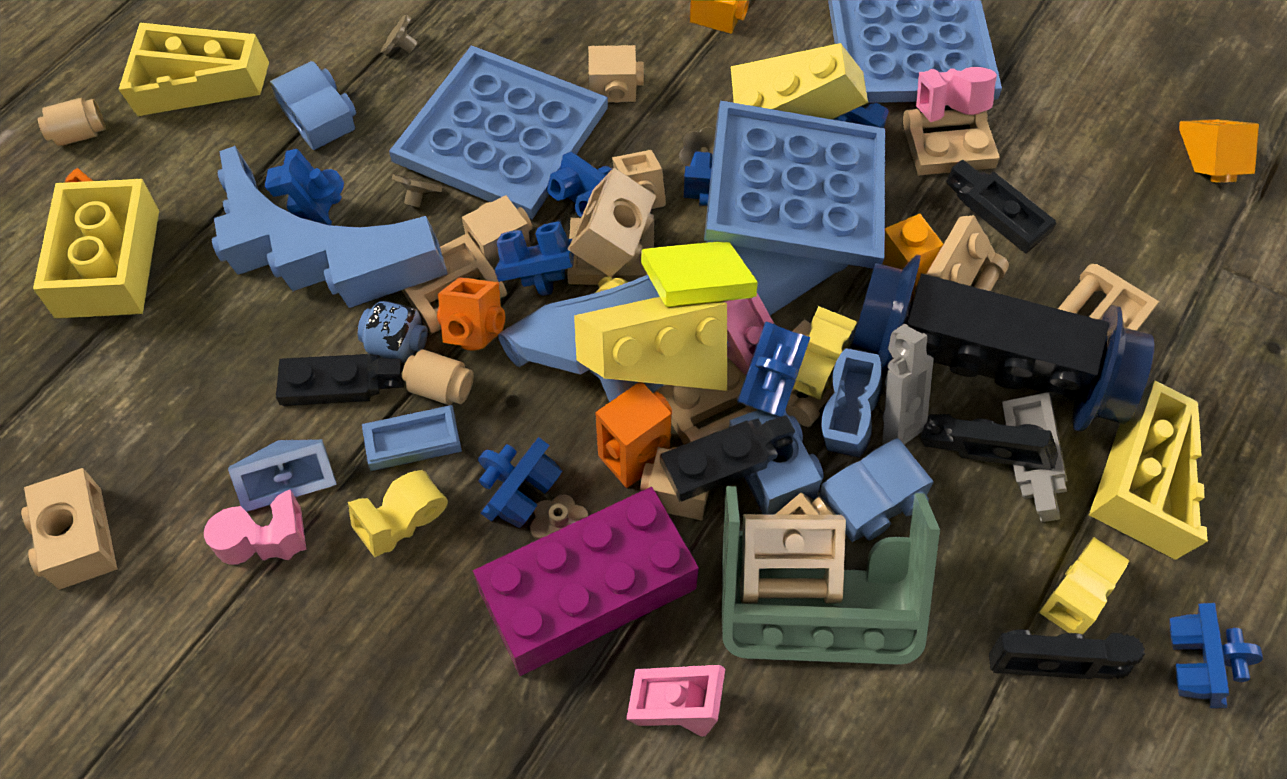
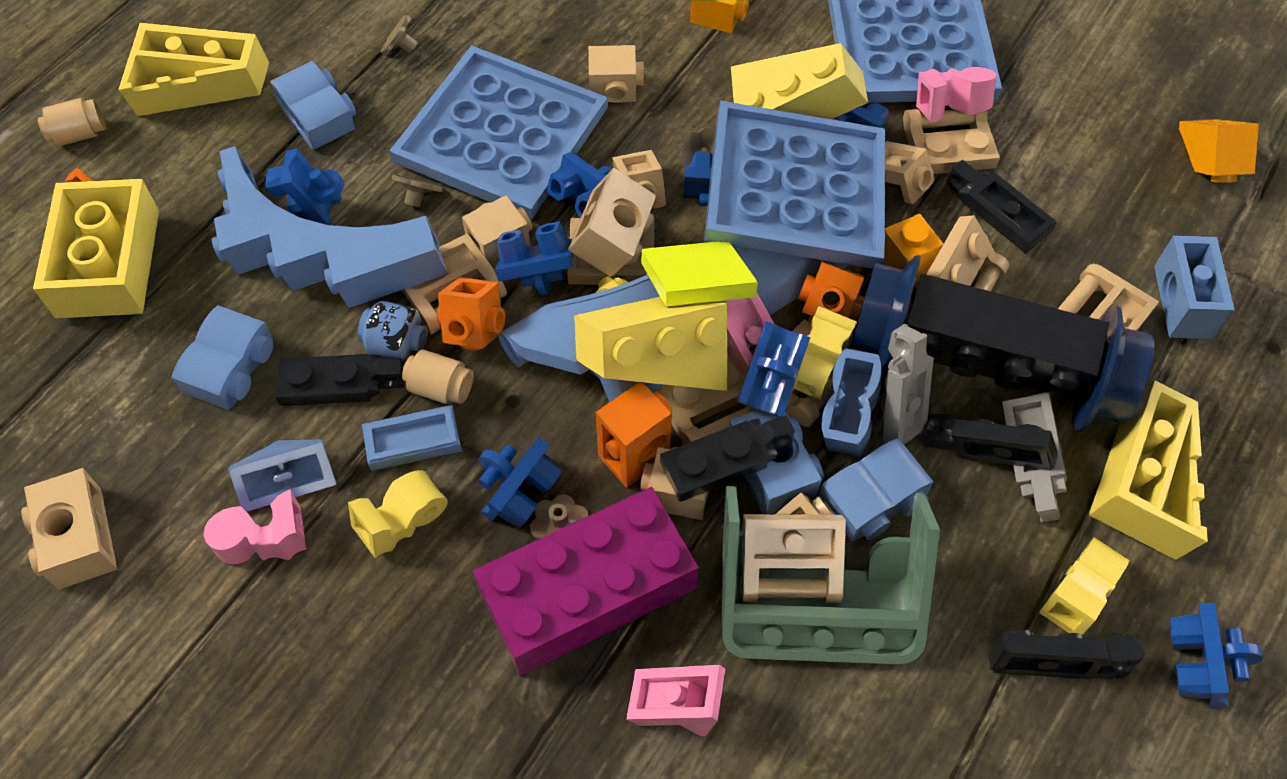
none -> medium blue brick [171,305,273,410]
none -> orange brick [798,260,865,324]
none -> tan bracket [885,141,934,204]
none -> medium blue brick [1154,236,1234,339]

